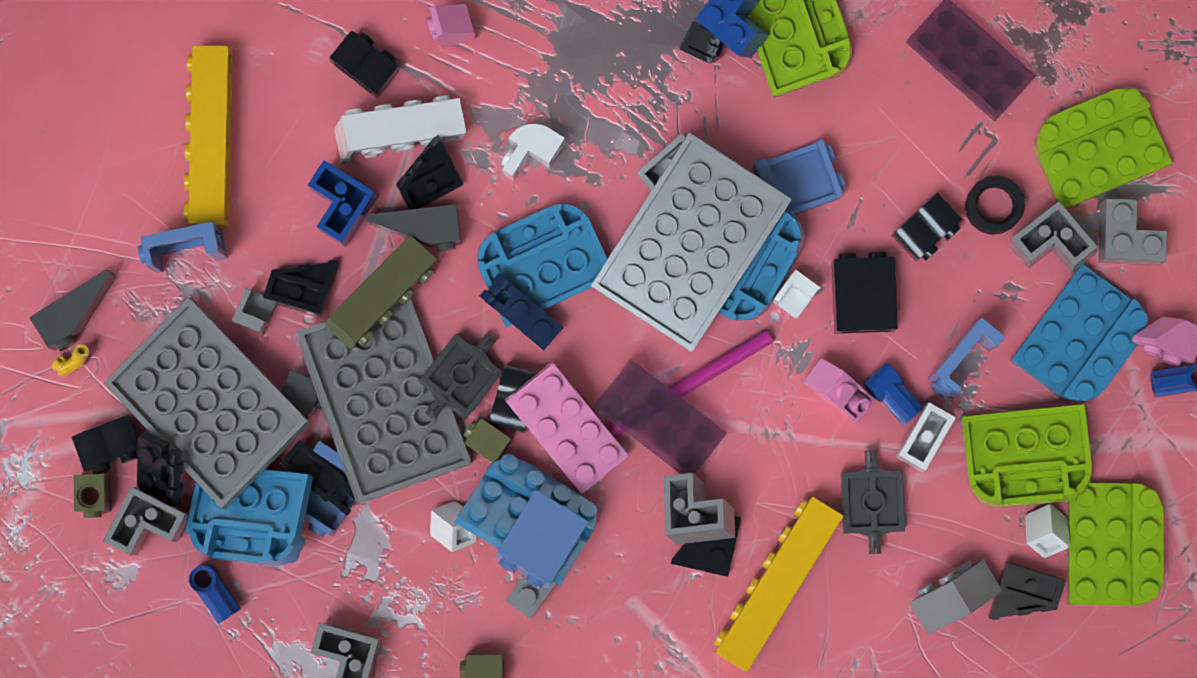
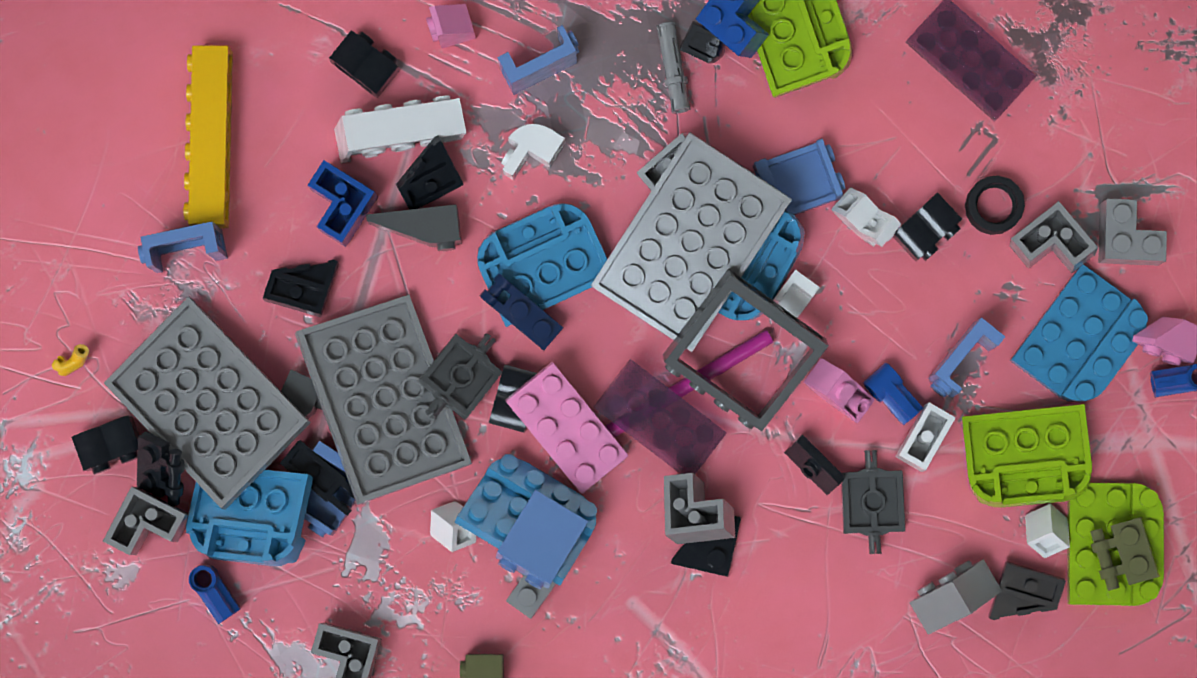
dark grey slope [29,269,116,351] -> none
olive brick [74,474,111,518] -> none
light grey panel [232,288,276,335] -> none
olive brick [325,235,437,351] -> none
olive brick [463,418,512,463] -> none
yellow brick [713,496,843,672] -> none
black brick [831,252,898,334] -> none
lime plate [1034,89,1173,209] -> none
none -> medium blue panel [497,25,579,95]
none -> light grey pin [656,22,691,114]
none -> dark grey window [663,269,829,432]
none -> black plate [784,435,845,495]
none -> white brick [831,187,901,247]
none -> olive plate [1090,517,1160,591]

